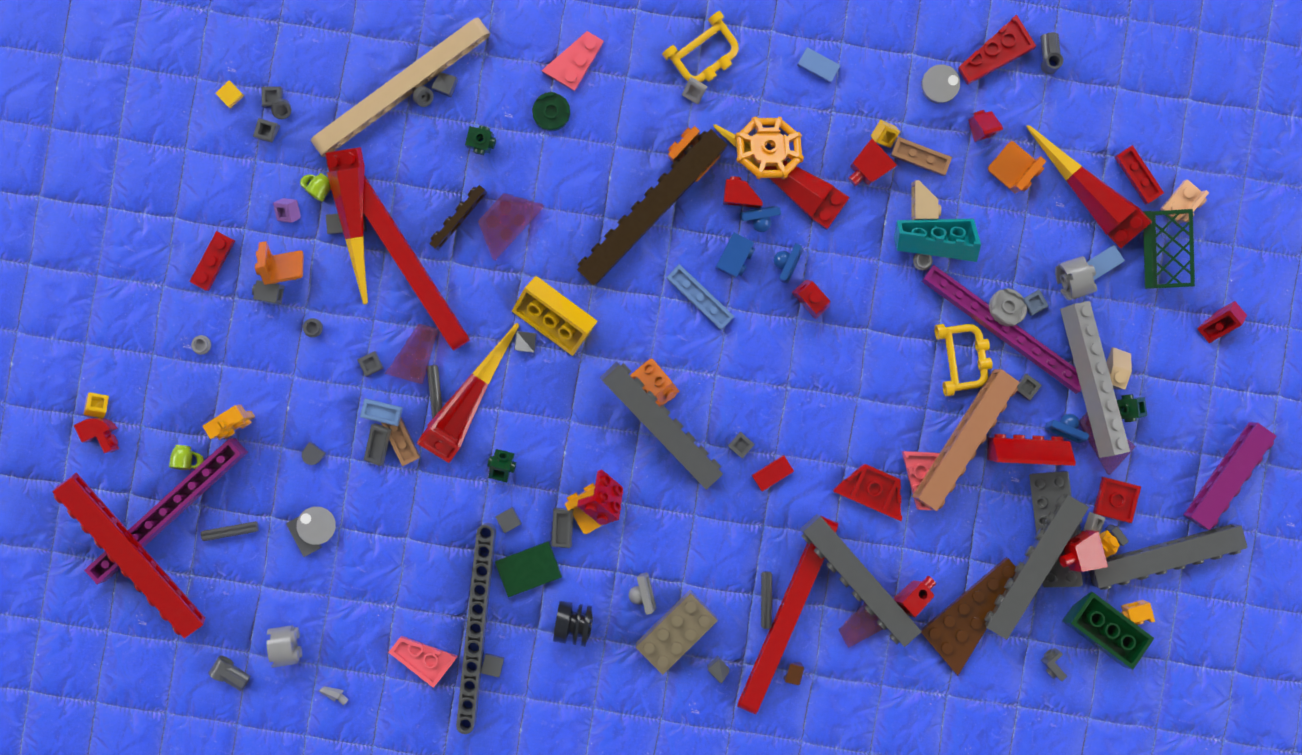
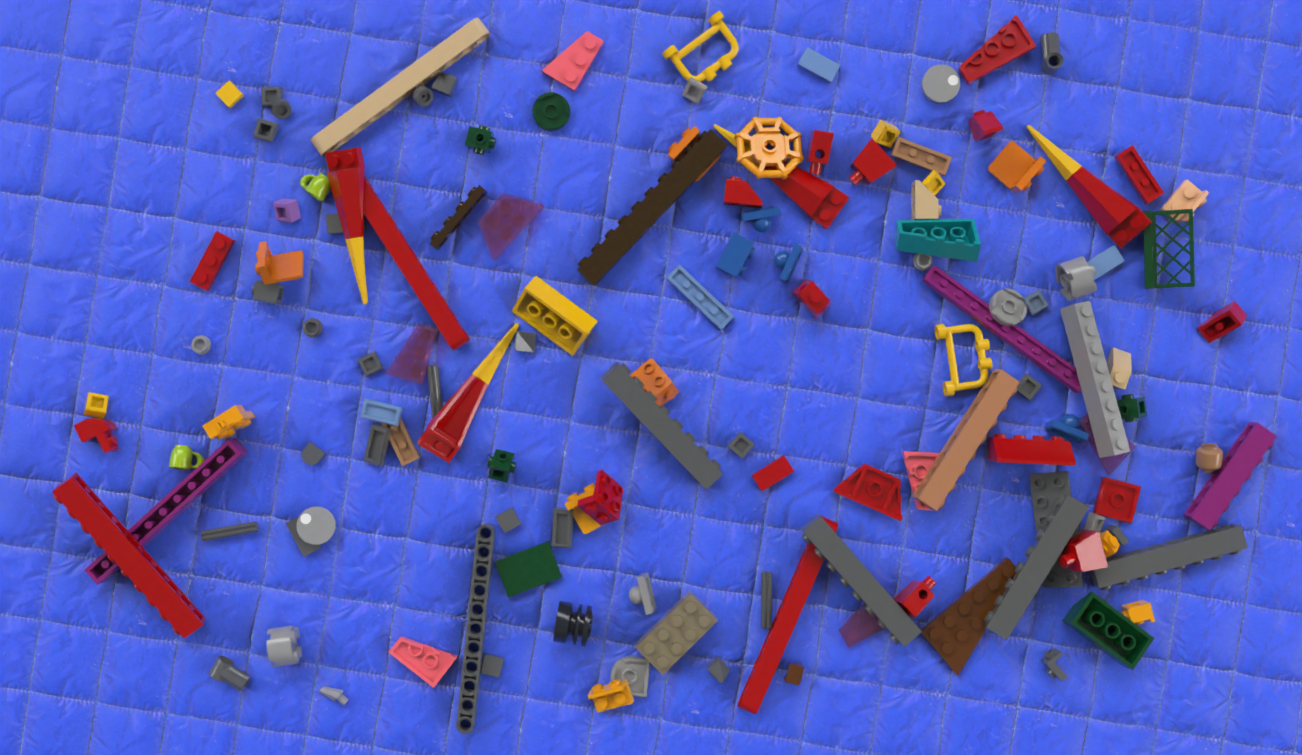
none -> light orange bracket [587,679,634,713]
none -> light grey tile [610,656,650,697]
none -> red torso [806,130,834,175]
none -> yellow tile [922,170,945,196]
none -> medium nougat head [1195,443,1223,473]

